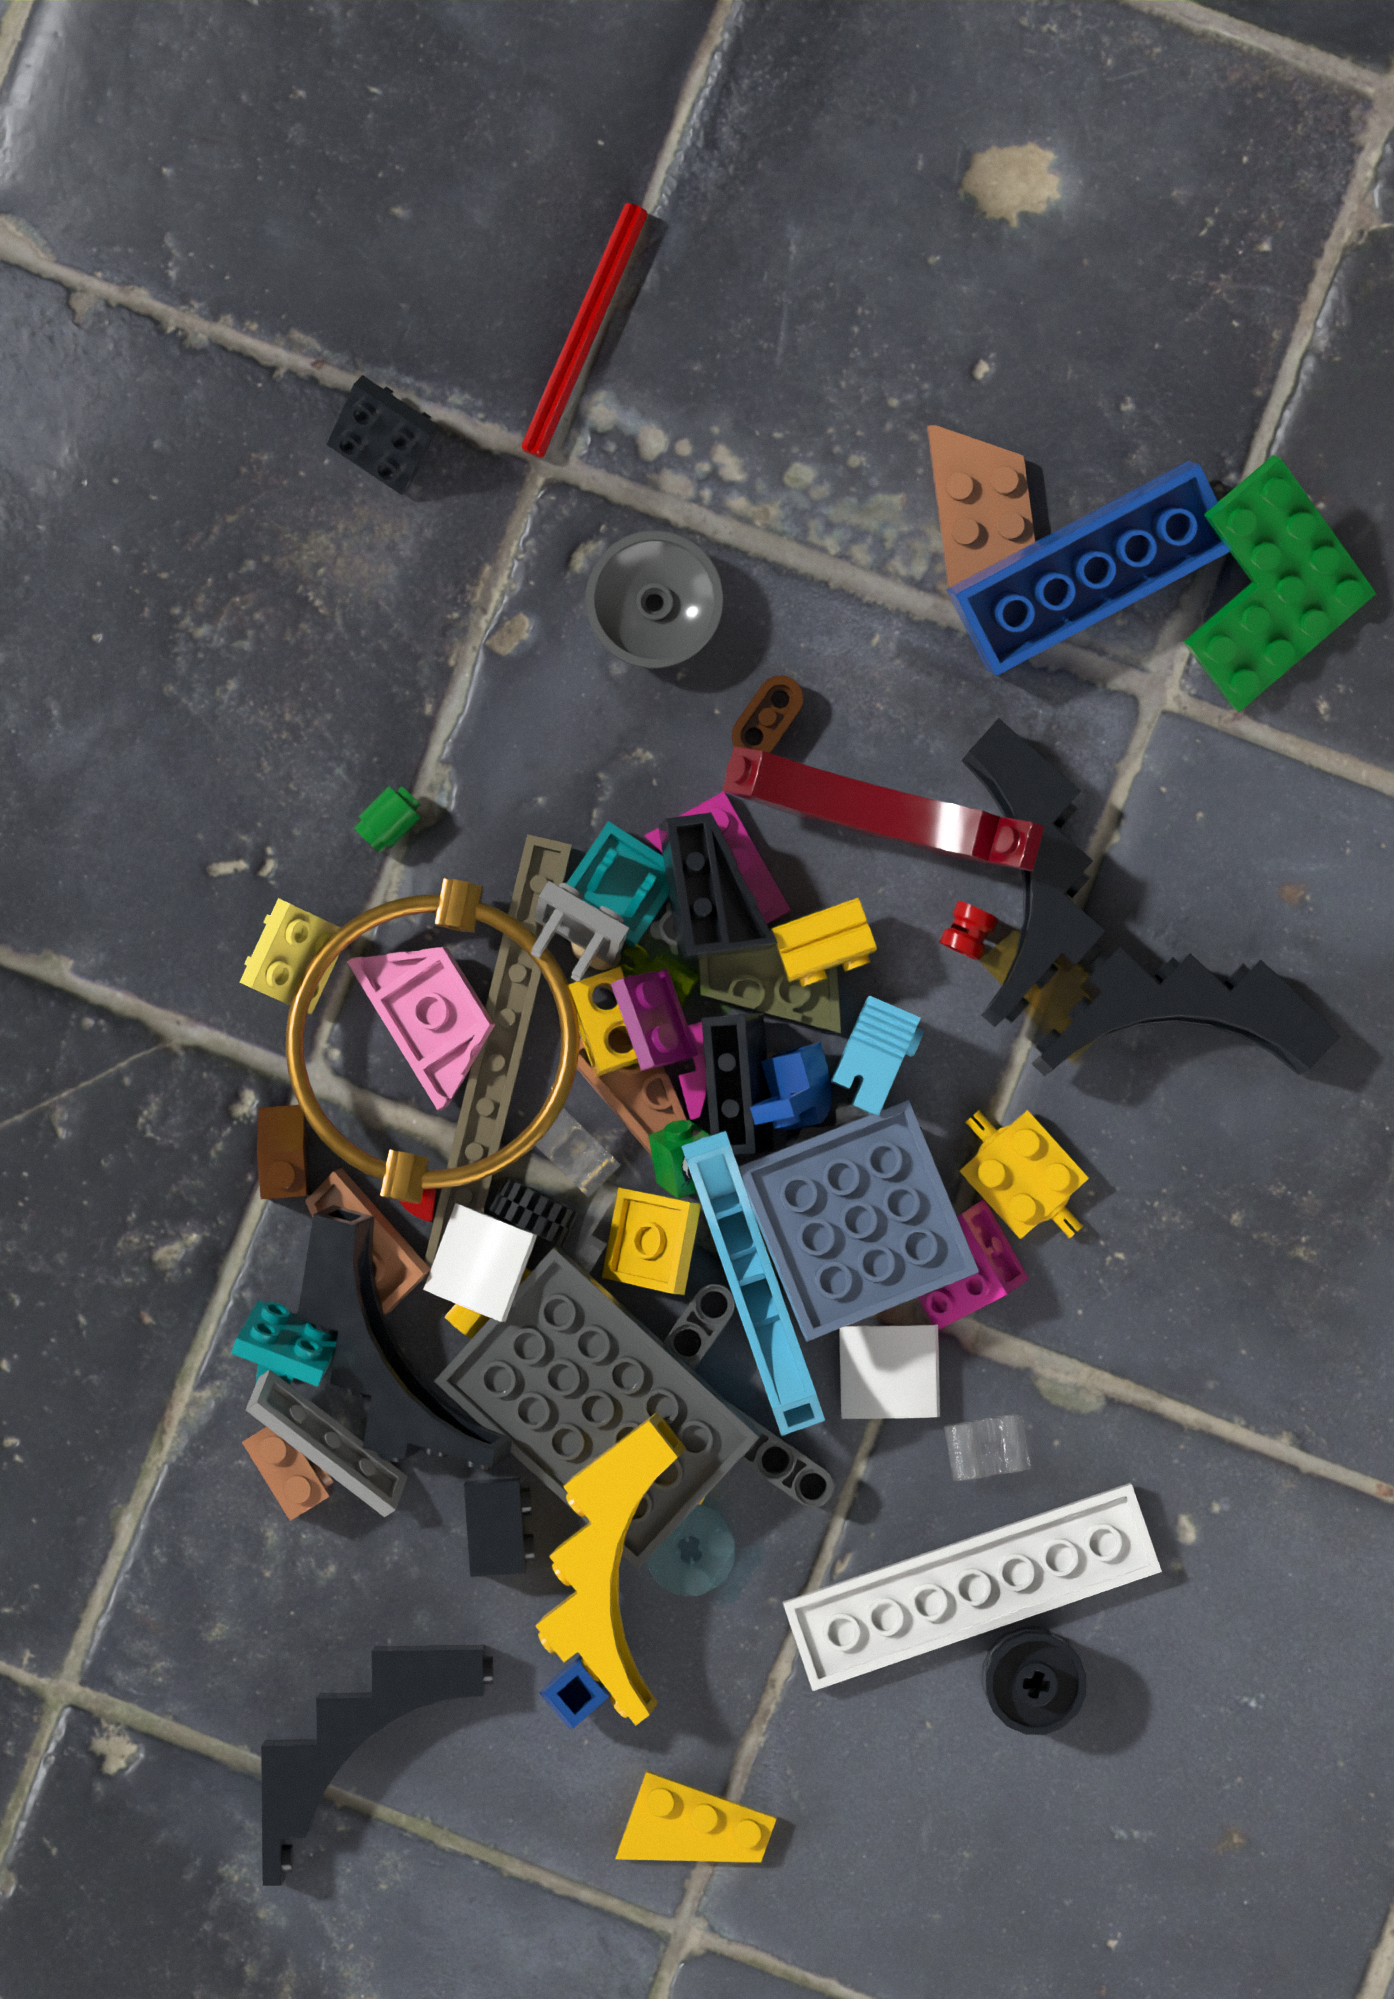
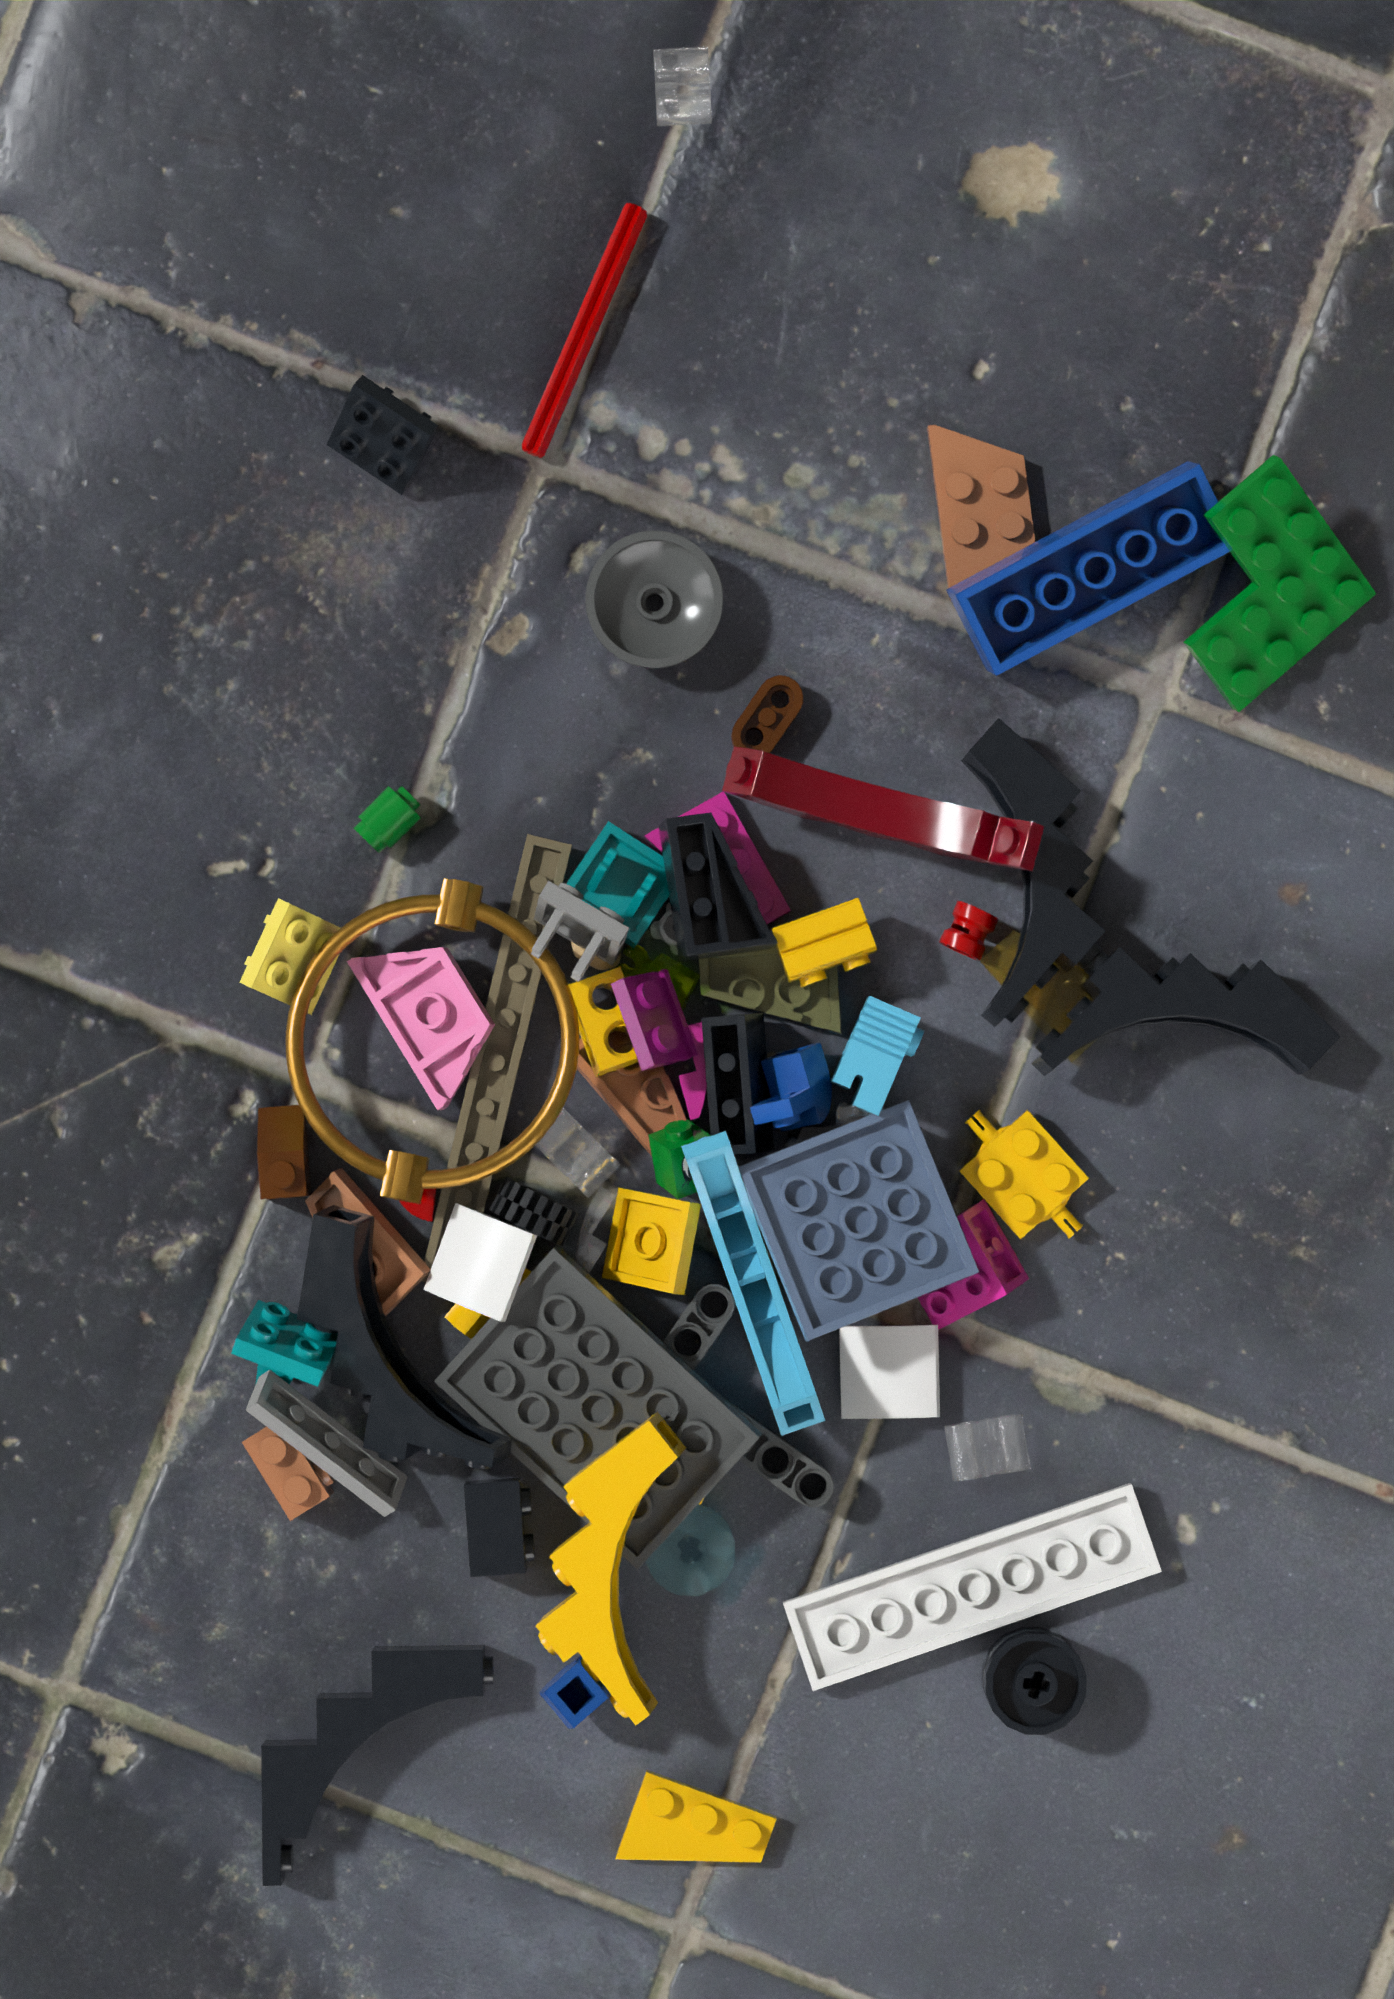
none -> clear piece [653,46,712,126]

